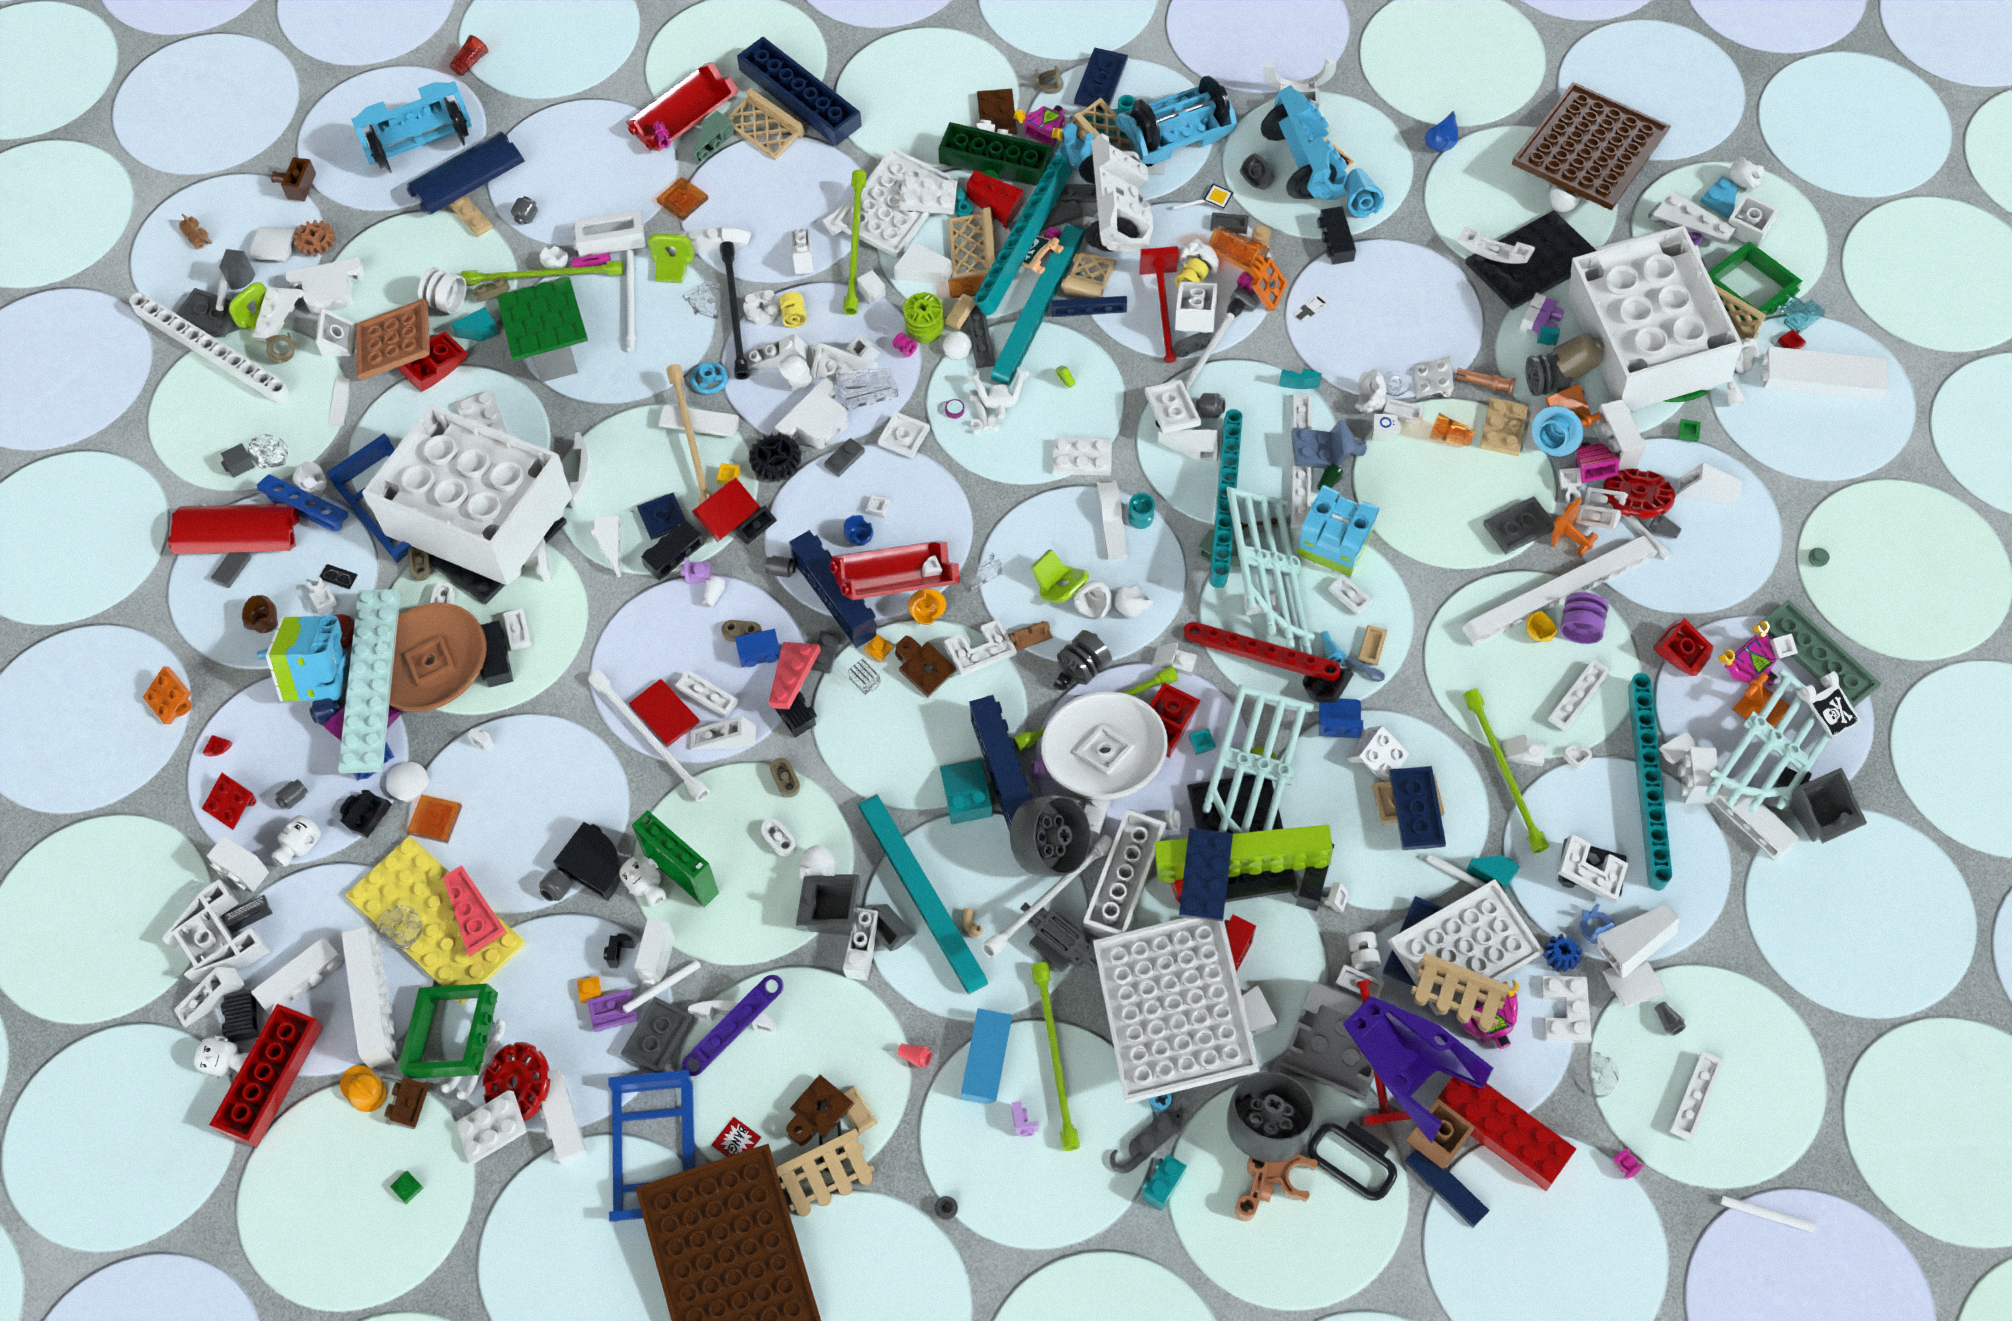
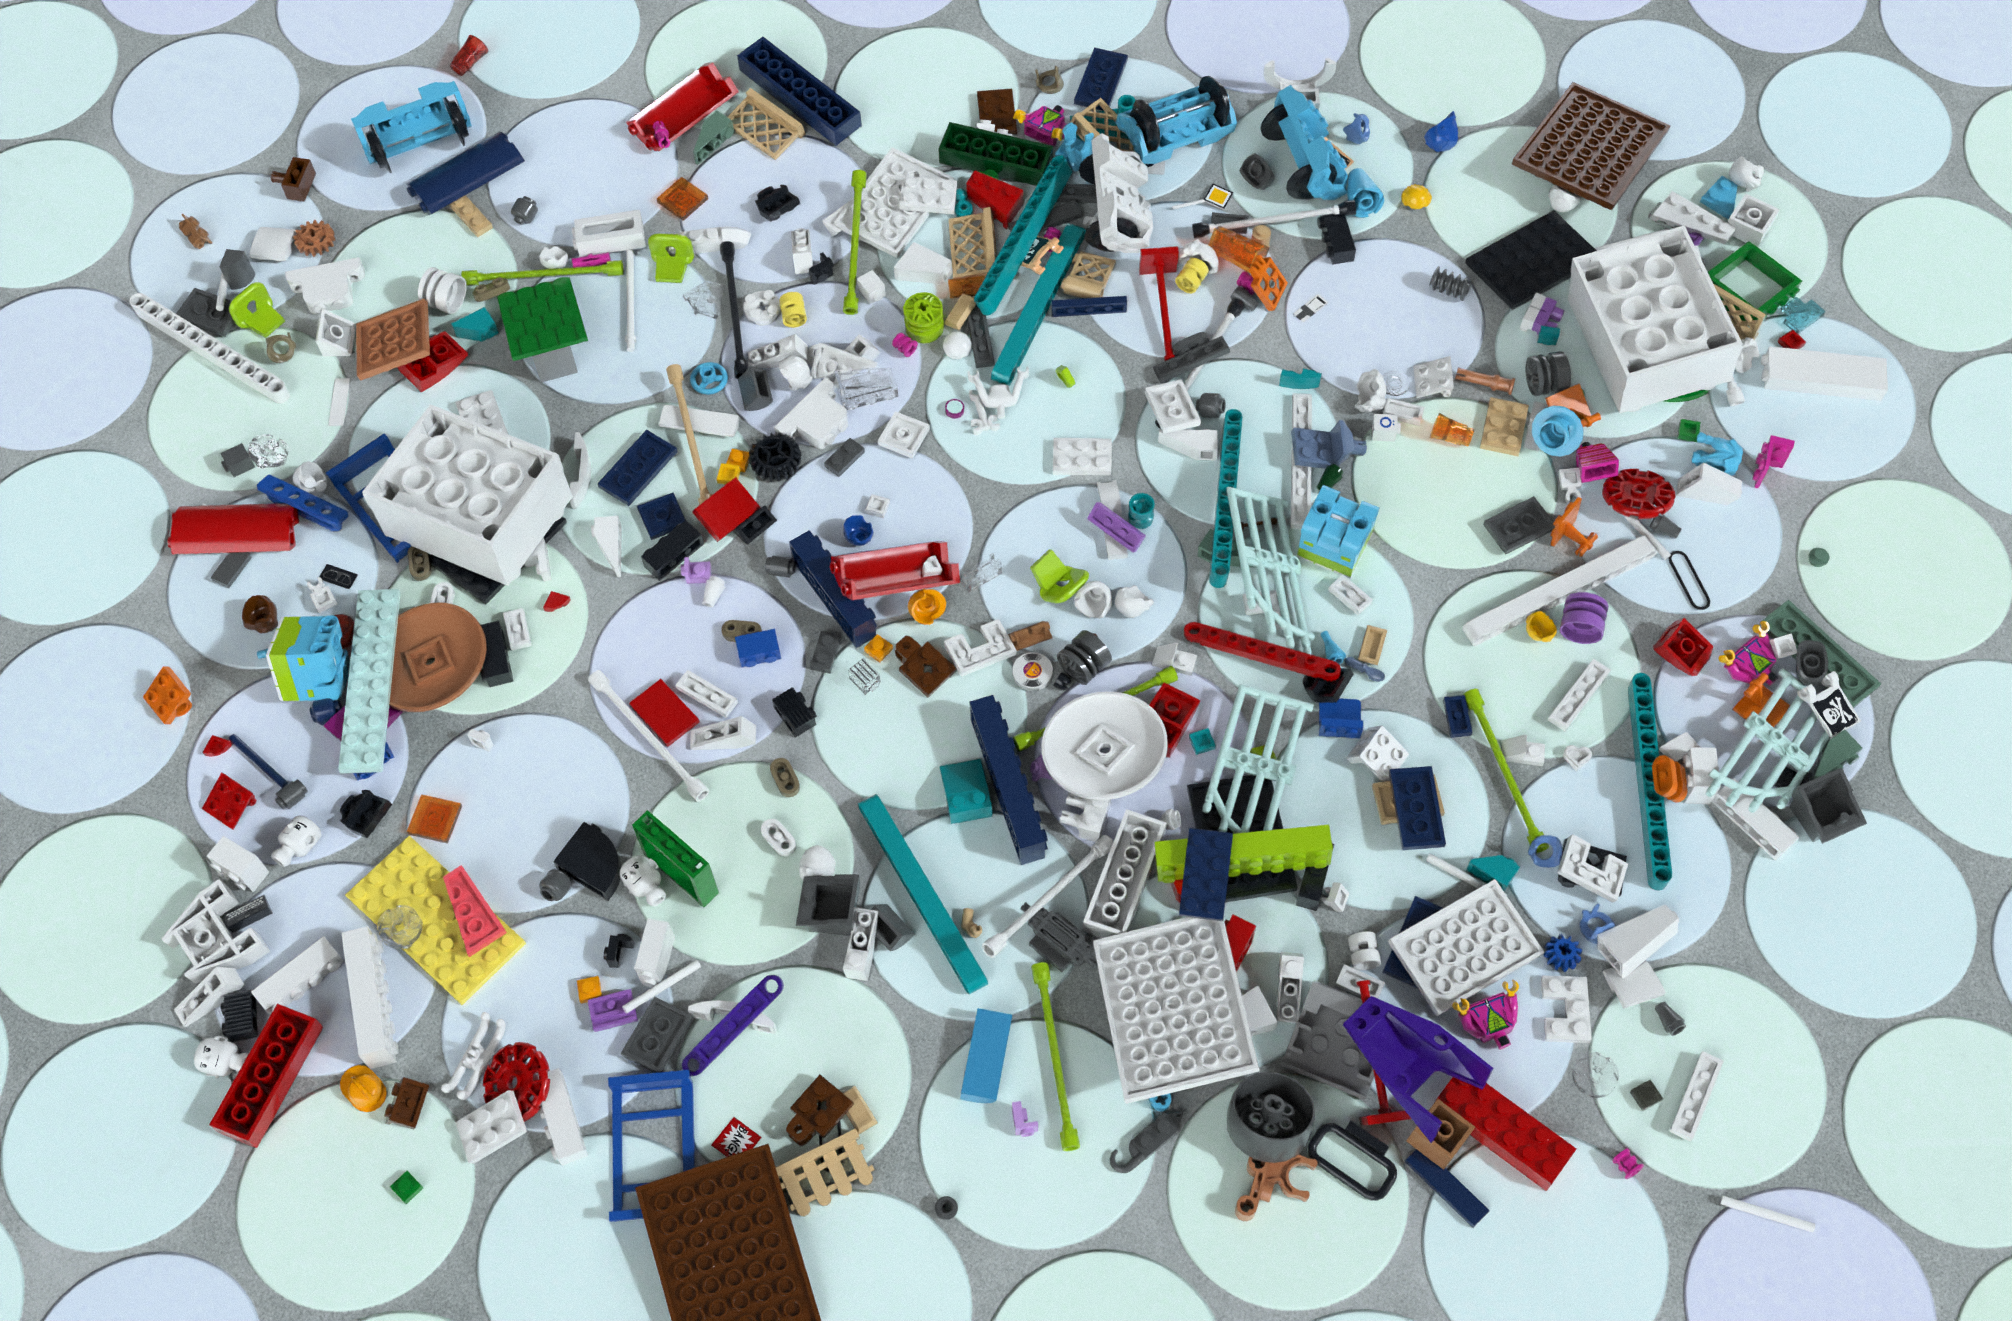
white wing [252,287,304,341] -> none
white dish [386,762,429,802] -> none
green window [398,983,498,1079] -> none
coral wing [768,642,821,709] -> none
coral cone [897,1043,932,1068] -> none
dark grey wheel [1010,795,1091,877] -> none
teal brick [1142,1154,1187,1211] -> none
white brick [1175,282,1218,333] -> none
tan fence [1411,952,1510,1032] -> none
white slope [1457,226,1535,264] -> none
dark tan cylinder [1553,333,1604,382] -> none
white slope [1576,487,1628,530] -> none
white brick [1593,399,1646,473] -> none
none -> dark blue bar [229,734,289,788]
none -> red tile [543,591,571,612]
none -> dark blue plate [597,429,678,506]
none -> light orange plate [726,449,750,472]
none -> dark grey brick [738,366,773,411]
none -> black slope [755,184,801,222]
none -> black bracket [809,252,834,285]
none -> white tile [1012,652,1053,691]
none -> medium lavender plate [1087,502,1146,553]
none -> dark grey tile [1153,336,1230,383]
none -> white hose [1192,200,1356,238]
none -> white slope [1276,952,1304,1023]
none -> medium blue piece [1343,113,1370,144]
none -> yellow hair [1401,184,1432,209]
none -> dark grey piece [1429,266,1472,301]
none -> dark blue plate [1443,695,1472,738]
none -> medium blue piece [1528,835,1563,868]
none -> clear smoke plate [1630,1079,1663,1111]
none -> orange brick [1652,755,1688,803]
none -> black piece [1669,551,1711,610]
none -> medium azure piece [1692,432,1743,476]
none -> dark pink bracket [1752,435,1795,488]
none -> dark grey piece [1796,640,1828,686]
none -> sand green slope [1810,730,1862,781]

